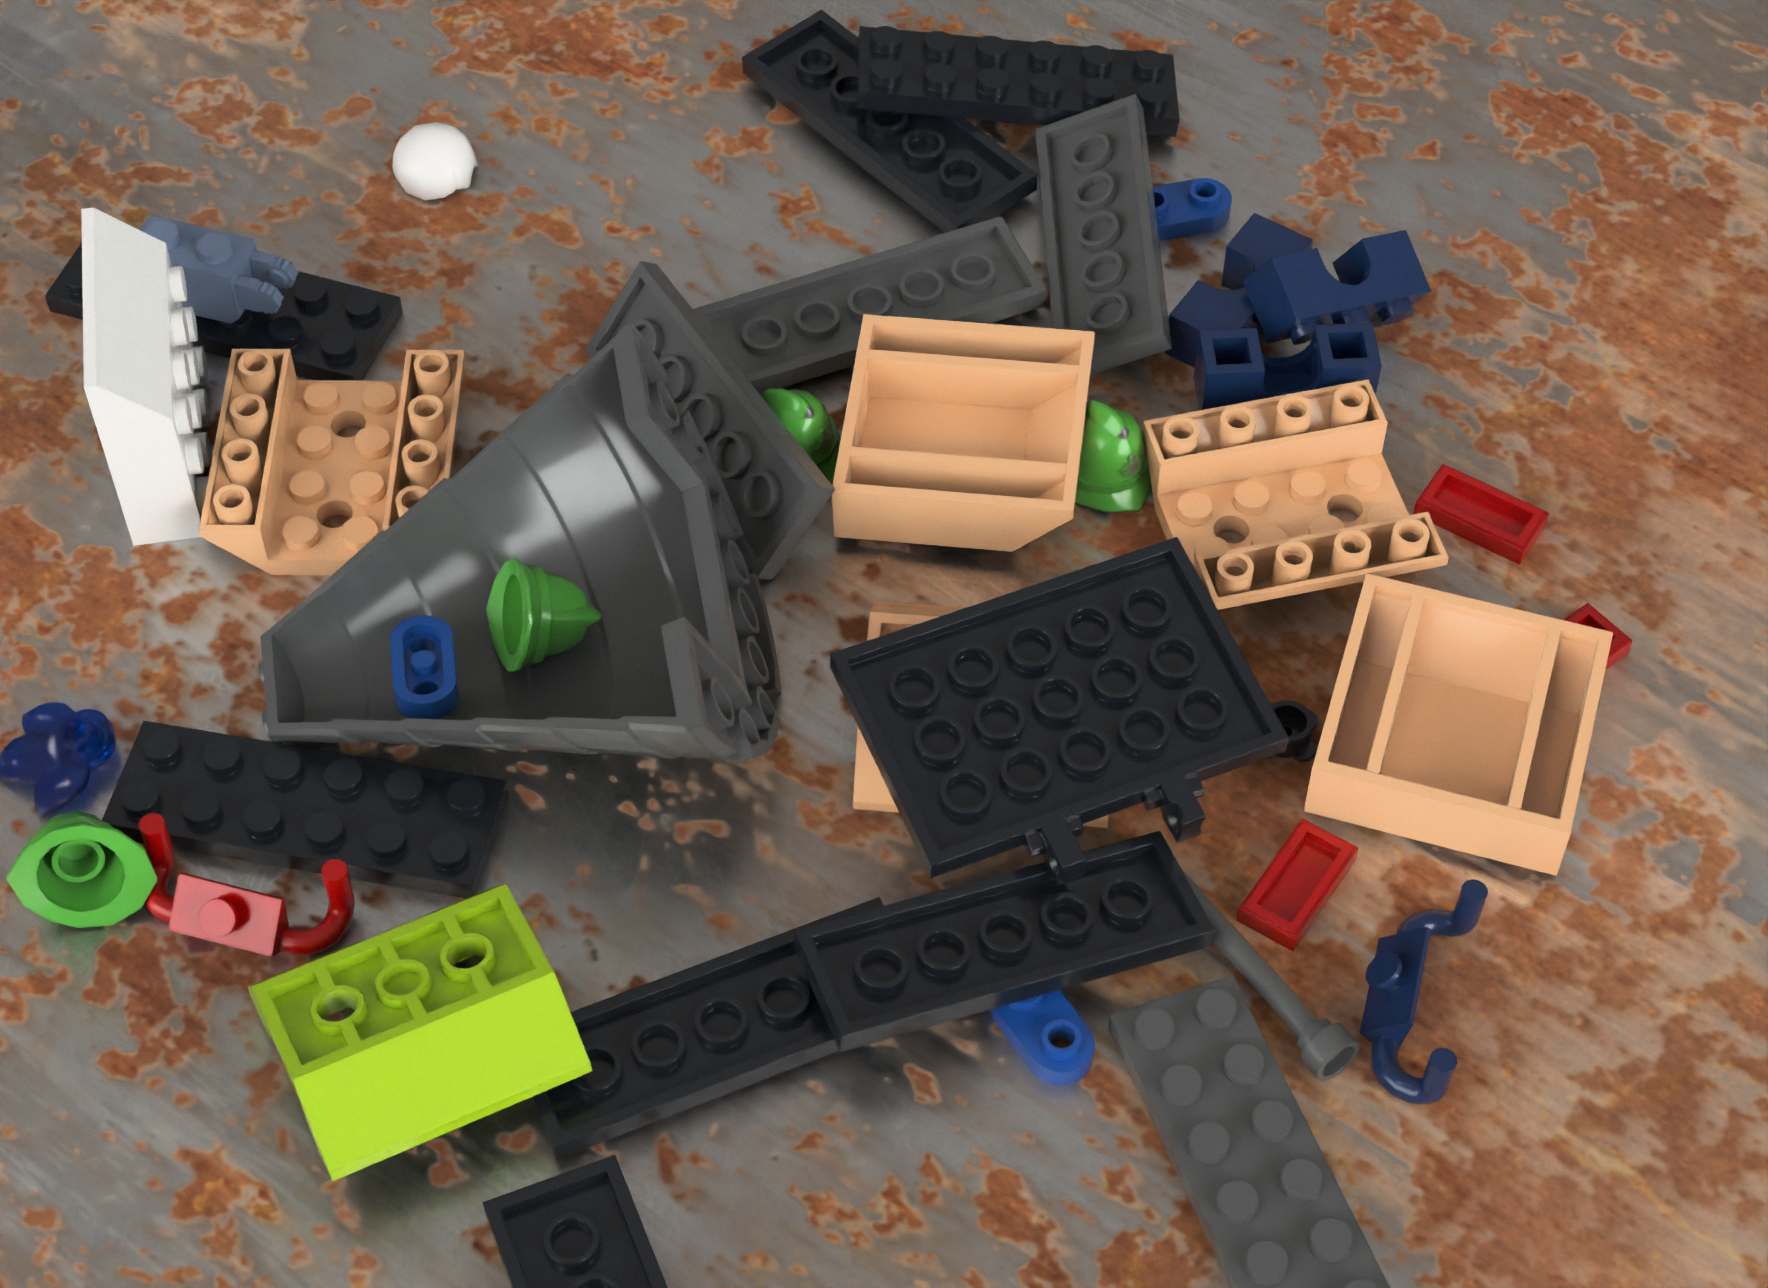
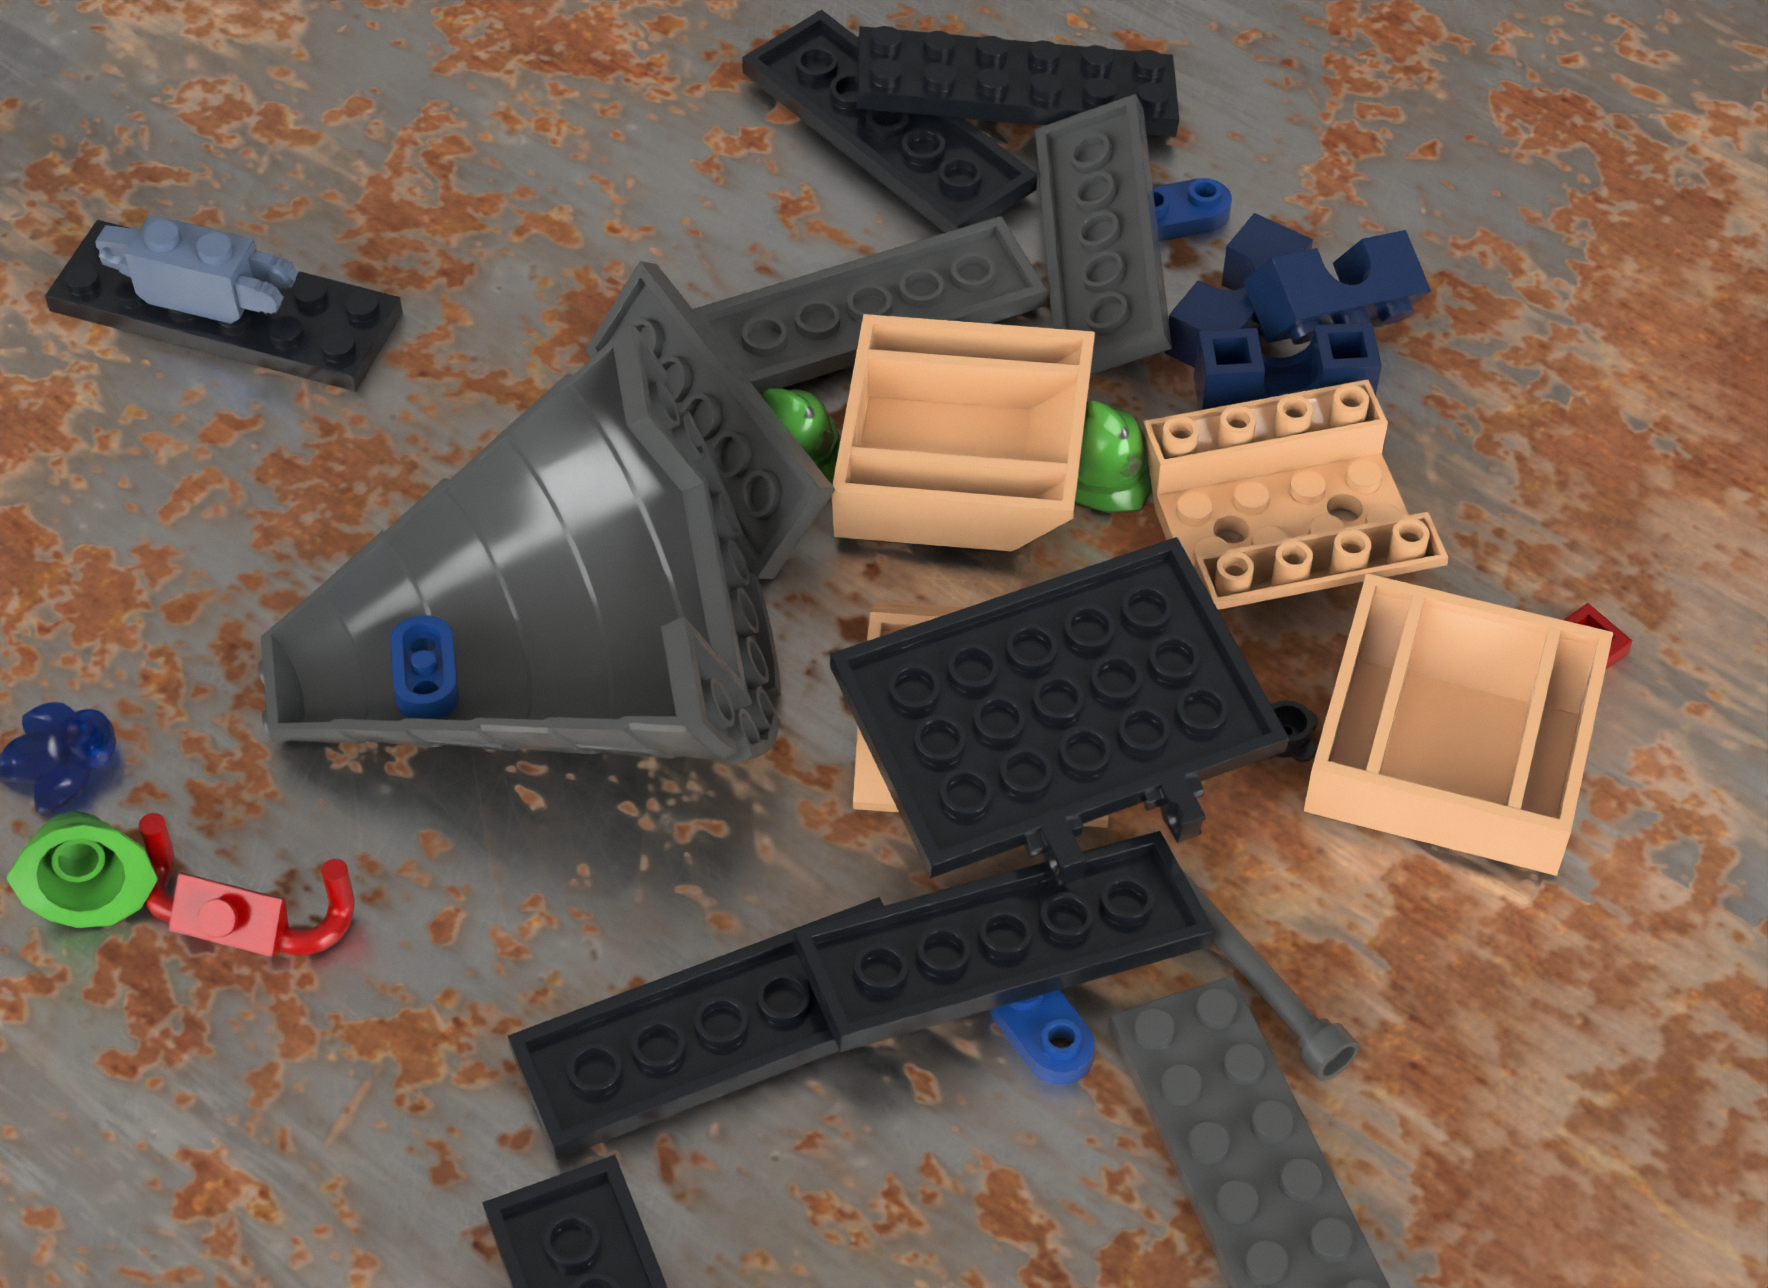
white slope [81,207,212,546] -> none
black plate [102,720,509,898] -> none
light nougat slope [199,349,466,575] -> none
lime slope [247,884,592,1182] -> none
white hair [392,122,478,201] -> none
bright green piece [486,557,602,672] -> none
red tile [1236,818,1359,951] -> none
dark blue piece [1360,879,1488,1105] -> none
red tile [1413,464,1549,565] -> none

